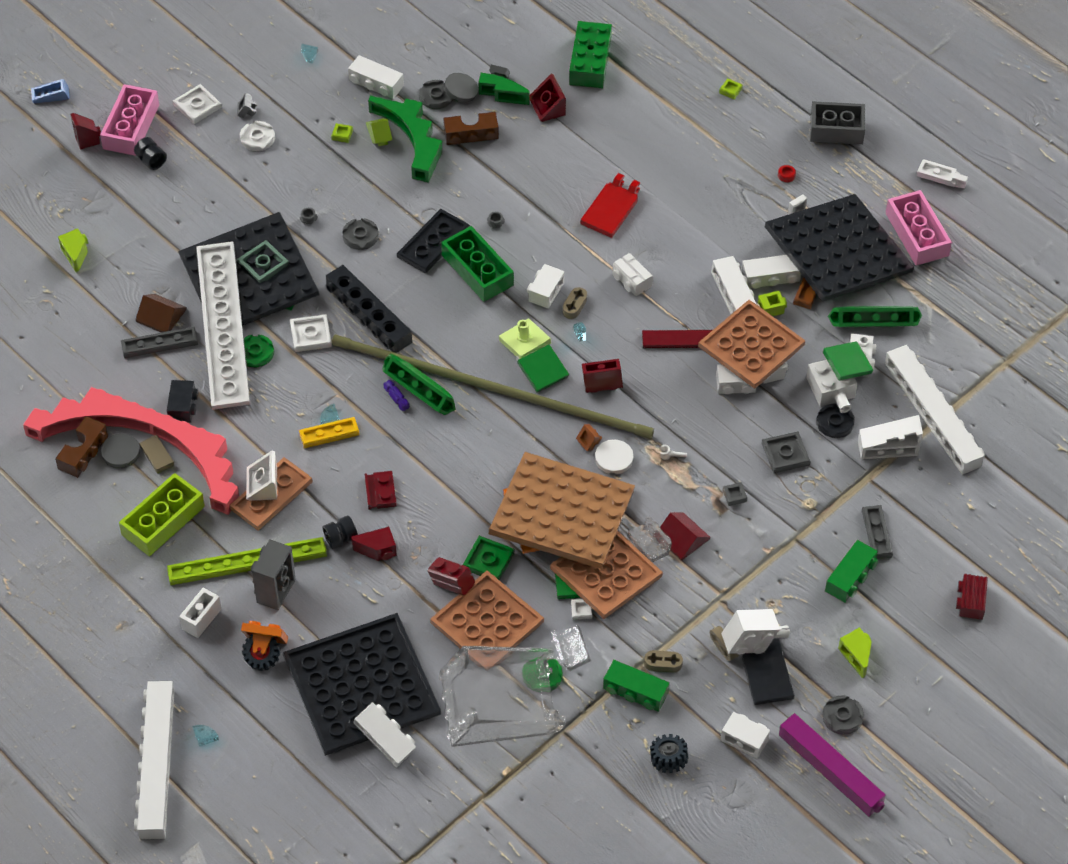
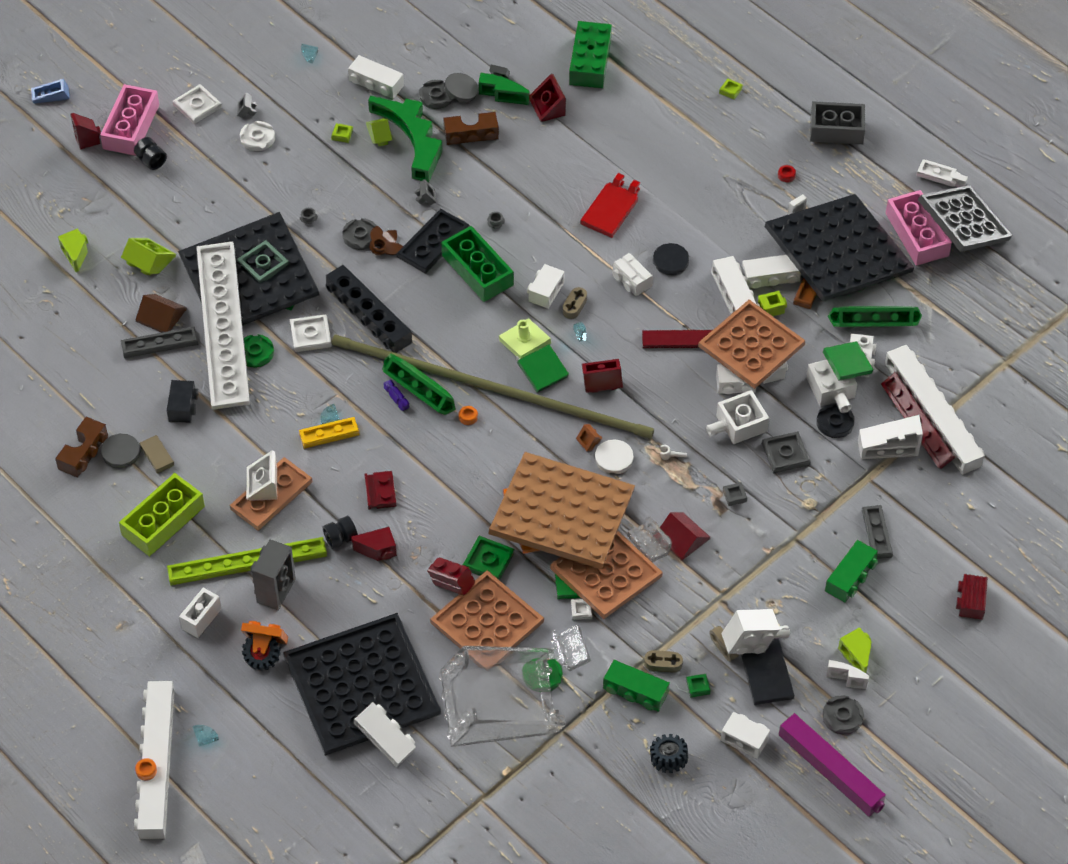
coral arch [23,387,239,515] -> none
none -> lime slope [121,238,176,276]
none -> orange tile [135,758,157,781]
none -> reddish brown plate [369,226,403,256]
none -> dark grey tile [415,180,436,205]
none -> orange tile [459,406,478,425]
none -> black tile [653,243,689,275]
none -> green tile [686,674,711,698]
none -> white brick [706,390,769,444]
none -> white slope [826,660,869,689]
none -> dark red tile [881,372,956,469]
none -> dark grey plate [918,185,1012,252]

